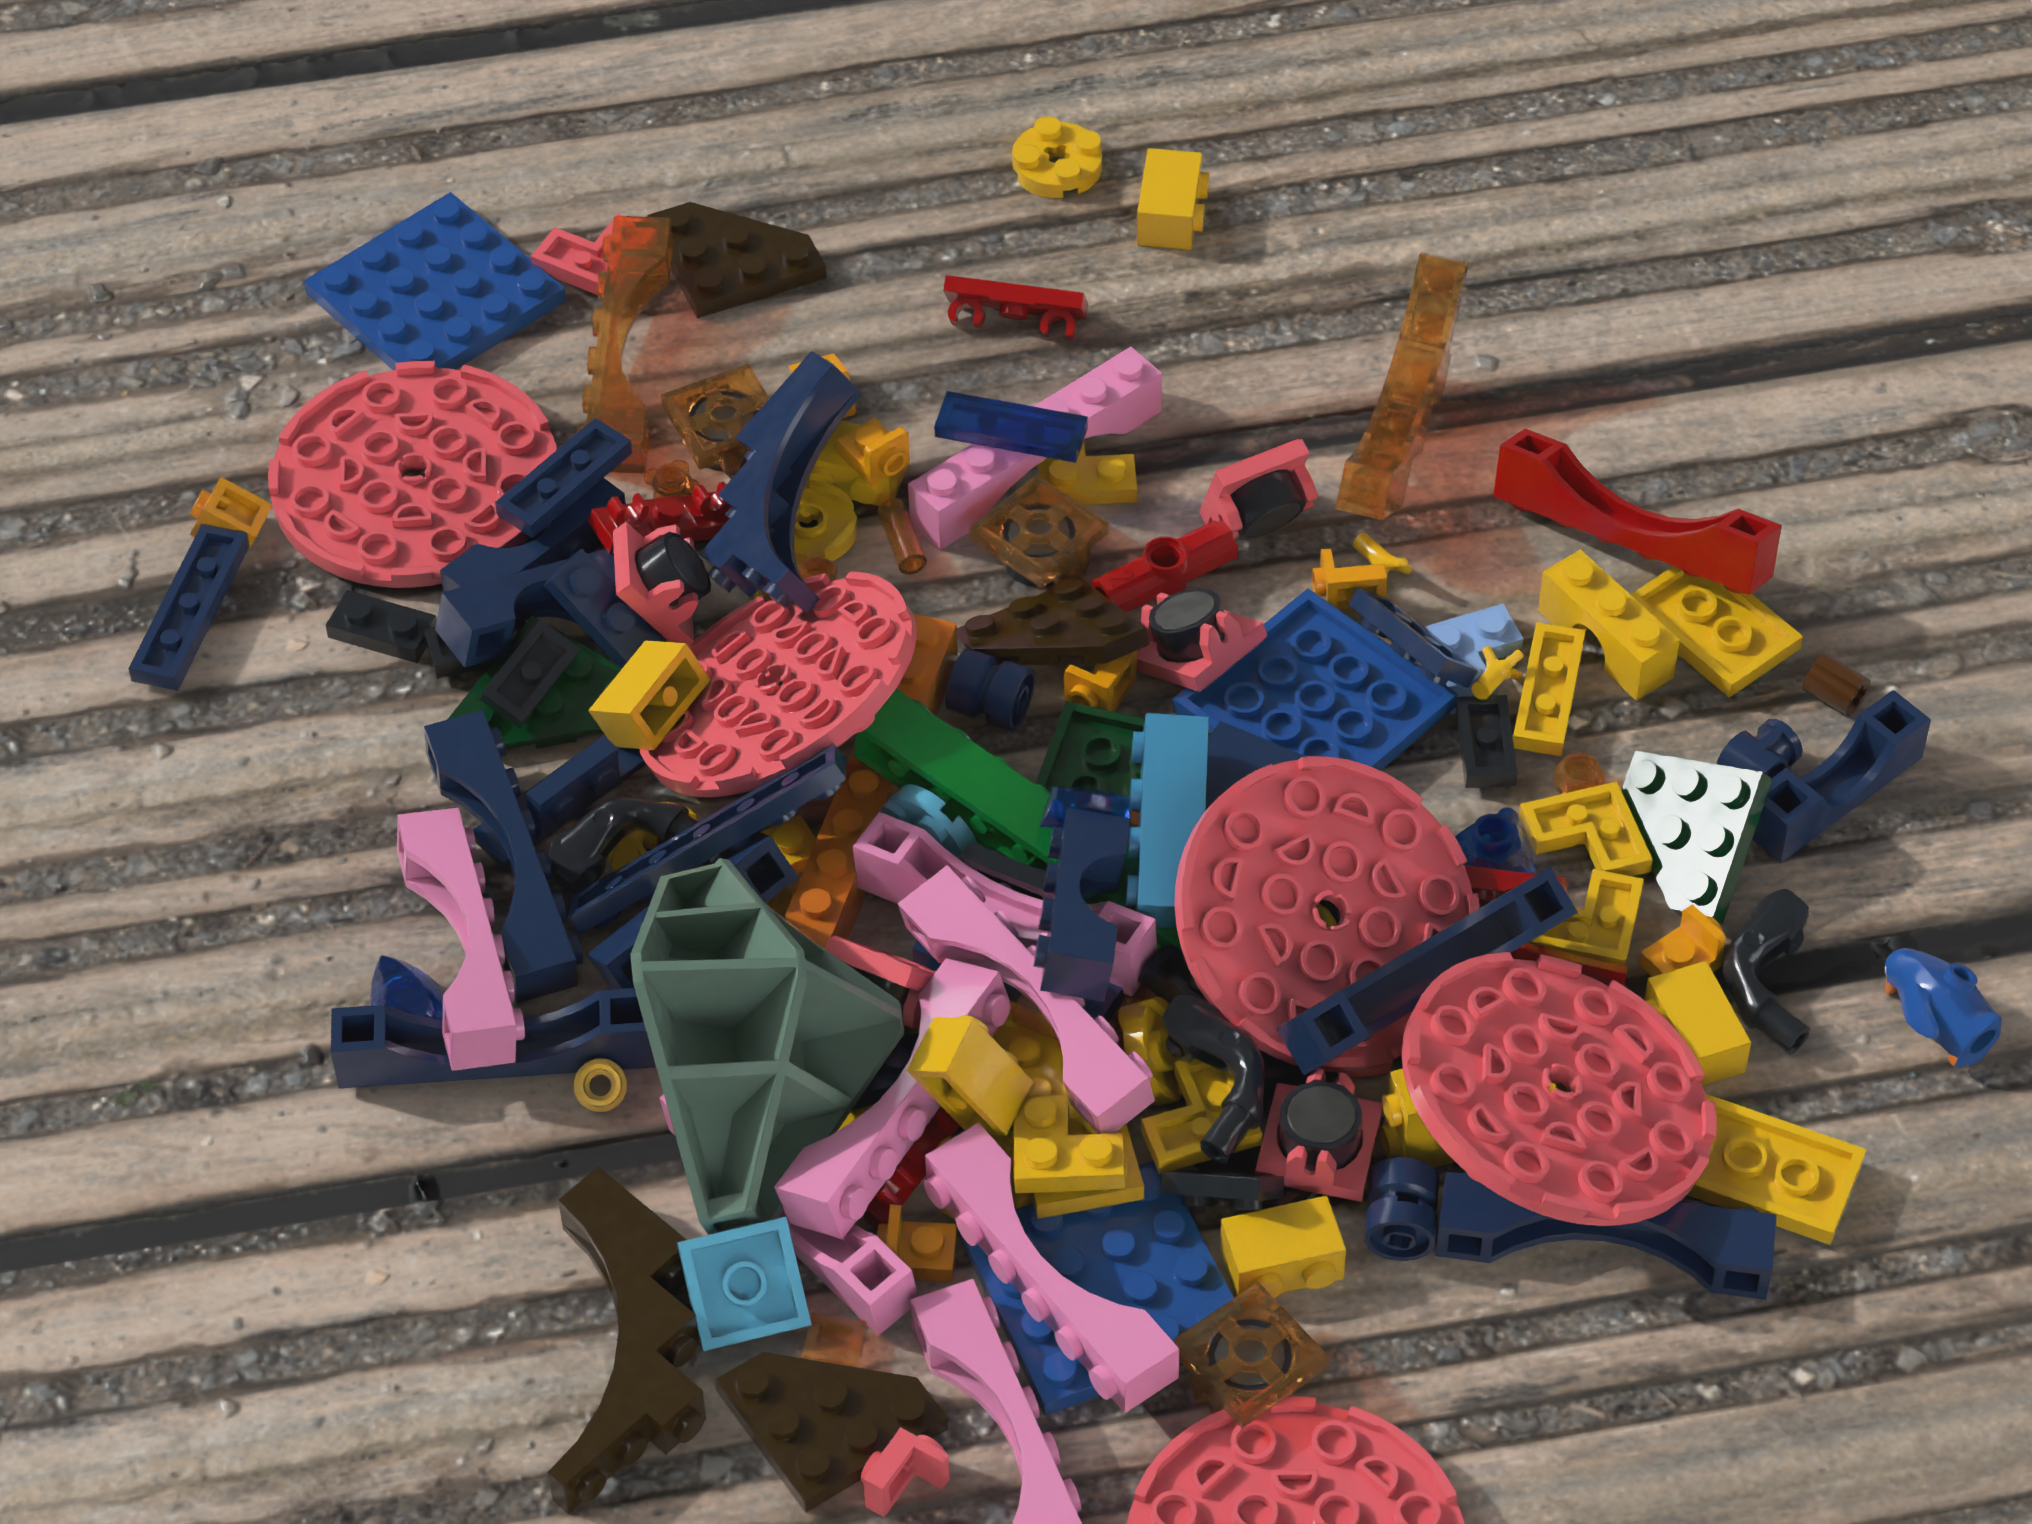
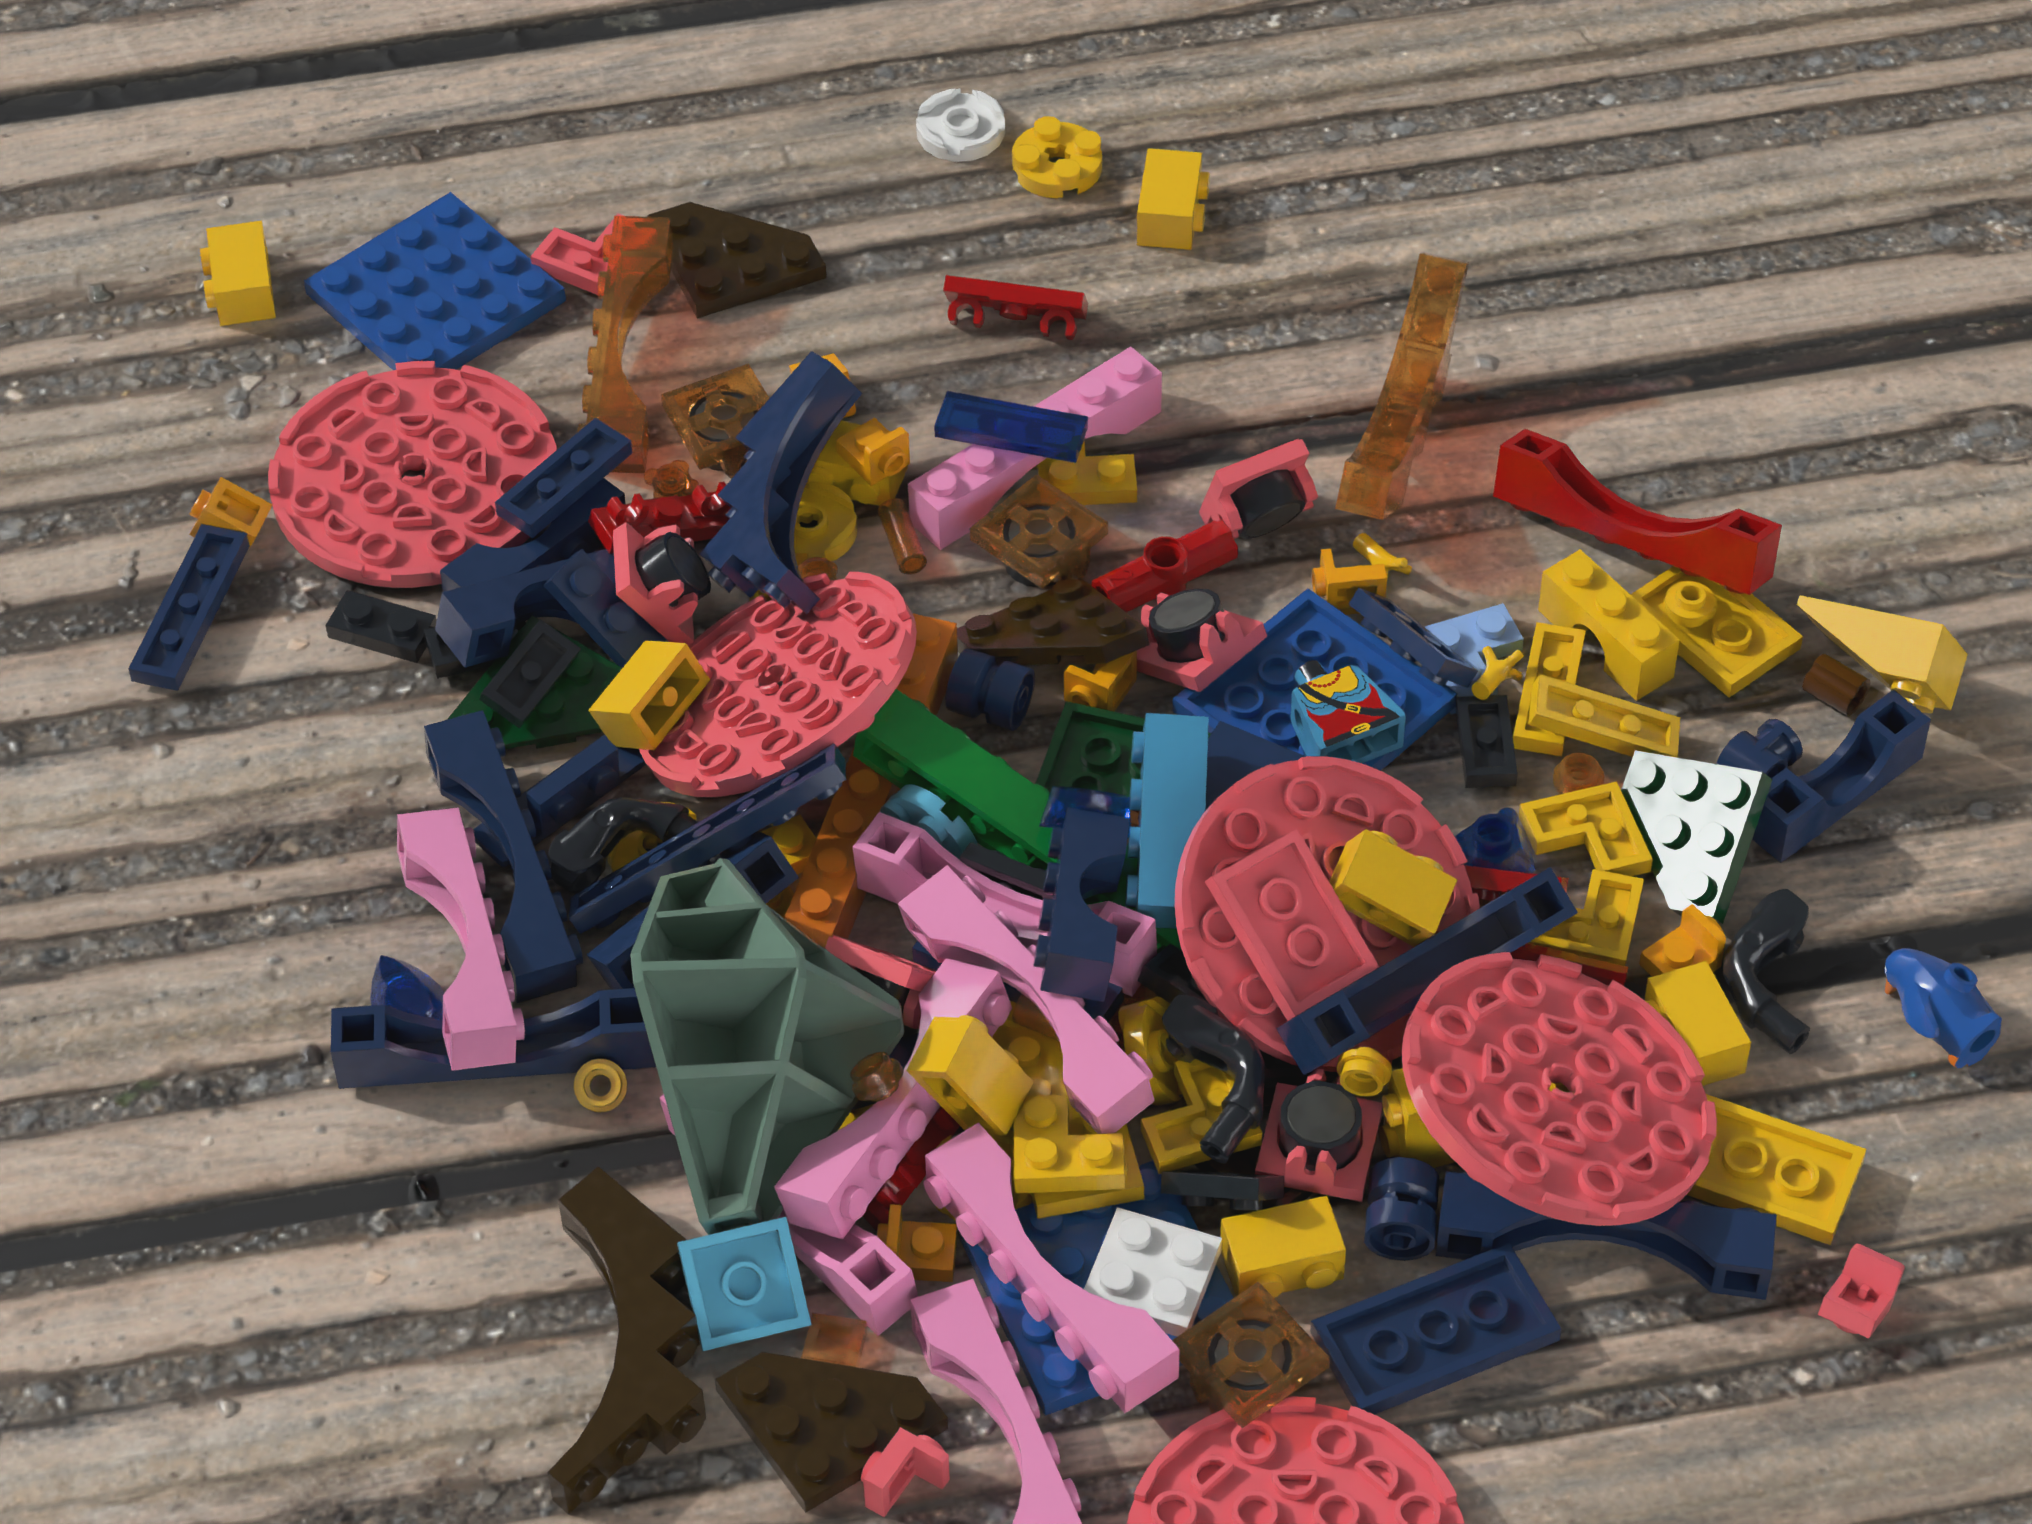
none -> yellow brick [200,220,276,326]
none -> clear orange plate [850,1052,904,1102]
none -> white tile [916,89,1005,162]
none -> white plate [1084,1207,1222,1339]
none -> coral plate [1205,828,1380,1021]
none -> torso [1291,660,1406,764]
none -> dark blue plate [1310,1243,1561,1415]
none -> yellow brick [1329,829,1458,947]
none -> yellow plate [1337,1047,1392,1096]
none -> yellow plate [1528,674,1681,757]
none -> yellow plate [1665,581,1715,628]
none -> yellow slope [1797,595,1968,713]
none -> coral bracket [1818,1244,1905,1339]

